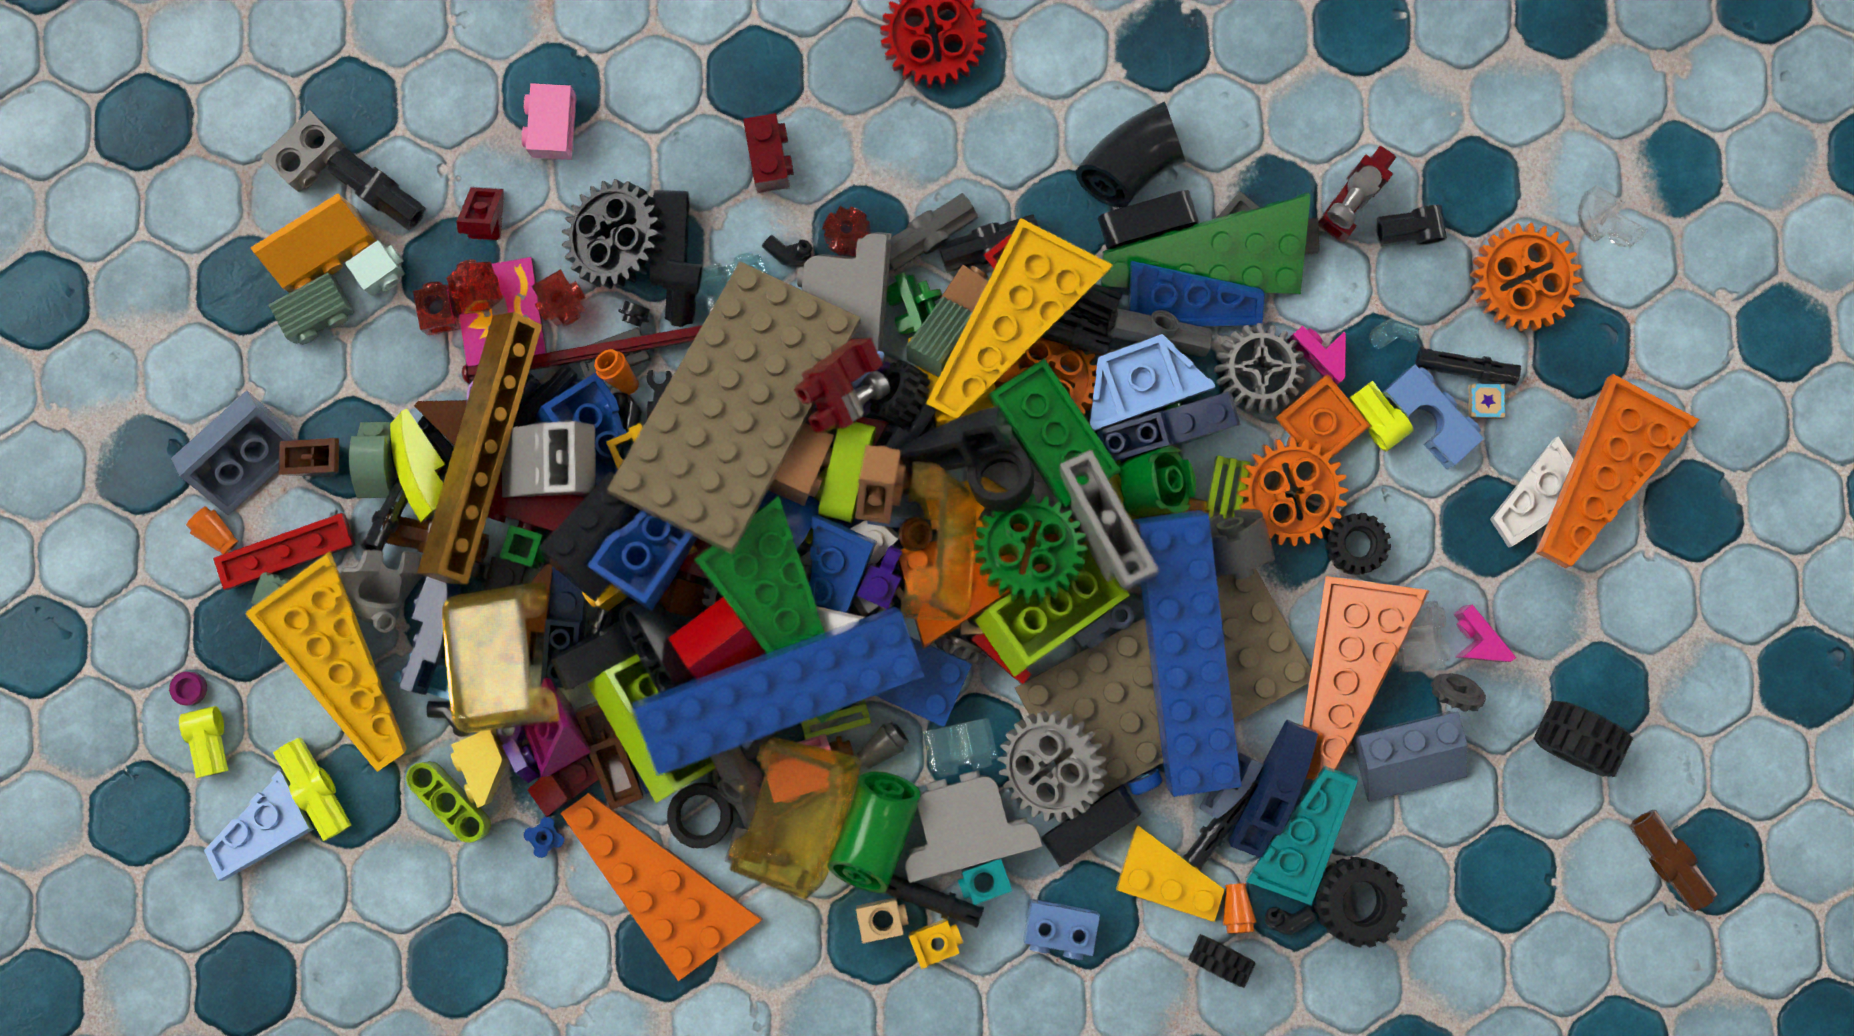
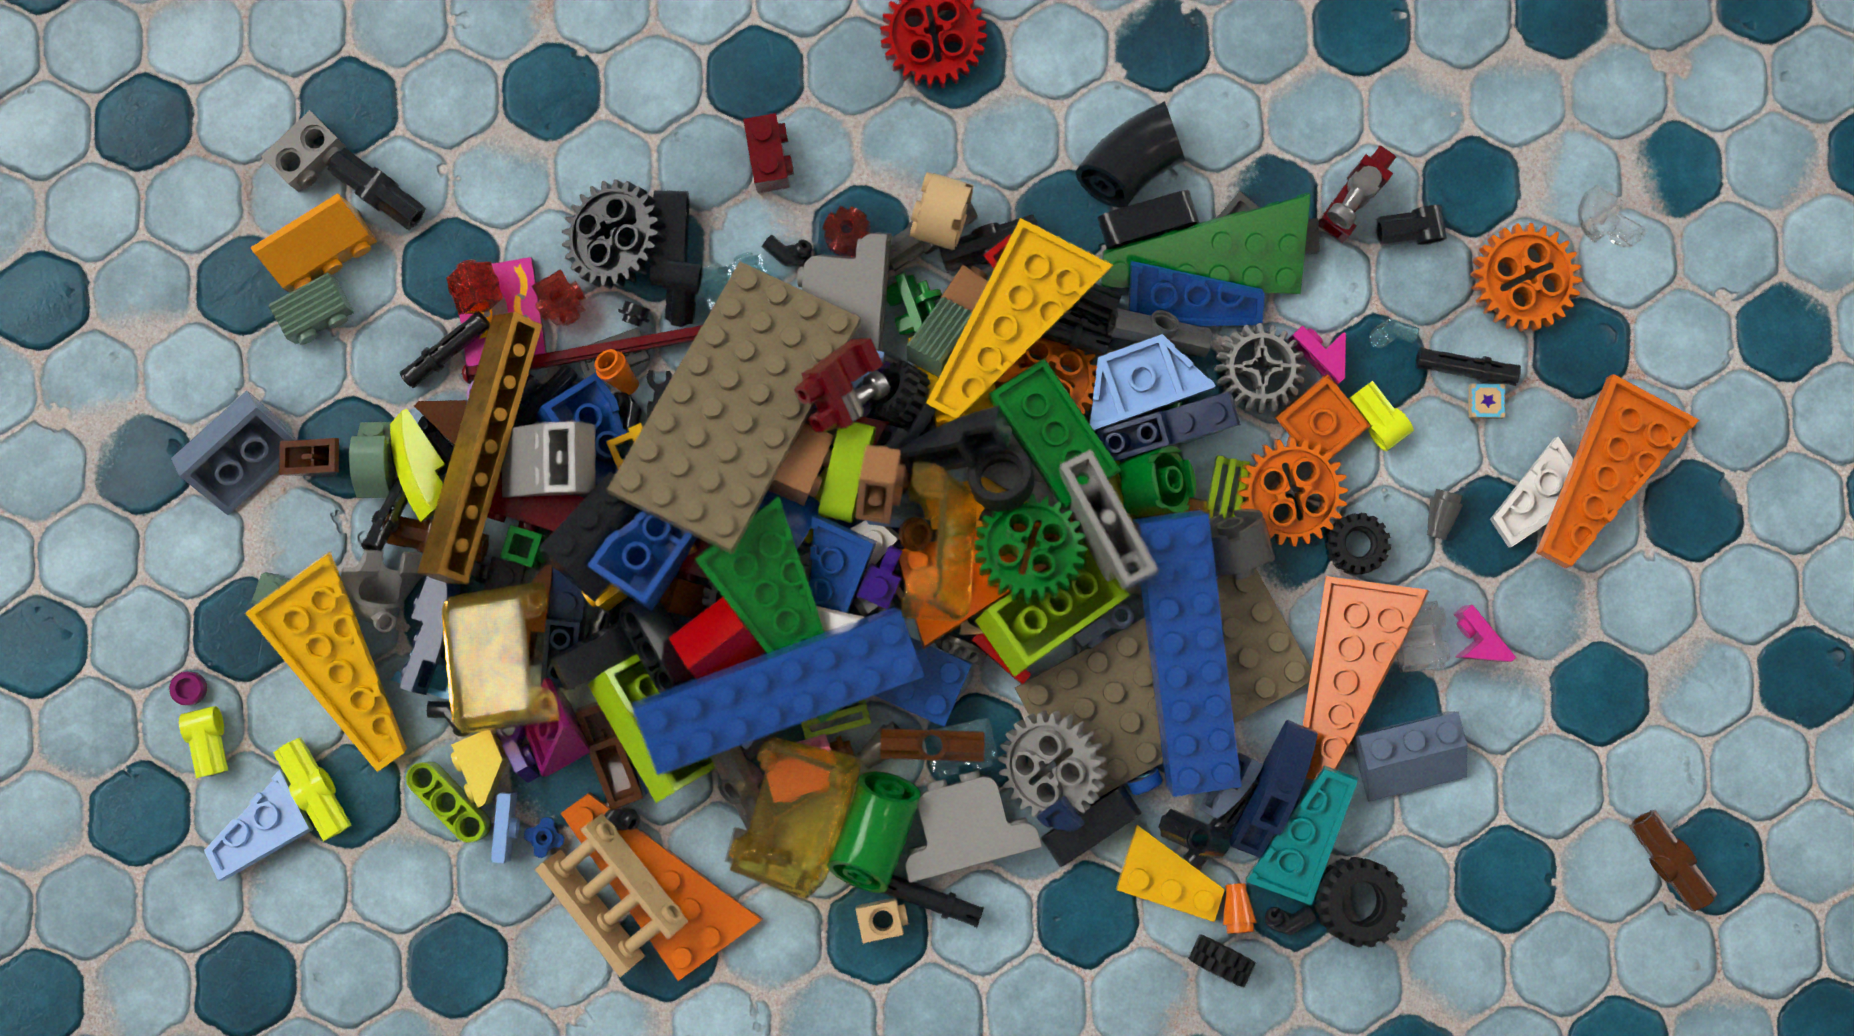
orange cone [186,506,239,554] -> none
red plate [213,513,356,590] -> none
light aqua brick [345,240,405,296] -> none
clear red brick [413,282,461,336] -> none
dark red slope [456,187,504,240] -> none
bright pink brick [522,83,576,160] -> none
dark red slope [527,754,599,817] -> none
black tyre [667,783,733,848] -> none
yellow brick [909,919,963,969] -> none
teal brick [958,858,1012,905] -> none
medium blue brick [1023,899,1100,960] -> none
medium blue arch [1382,364,1484,469] -> none
dark grey gear [1431,673,1486,712] -> none
black tyre [1533,701,1633,777] -> none
none -> black pin [399,310,490,389]
none -> light blue plate [491,792,520,863]
none -> tan fence [534,813,689,977]
none -> black arm [604,807,641,831]
none -> reddish brown piece [880,728,985,762]
none -> tan brick [910,172,974,250]
none -> dark blue tile [1036,795,1085,832]
none -> black piece [1158,809,1230,858]
none -> dark grey cone [1426,489,1463,540]

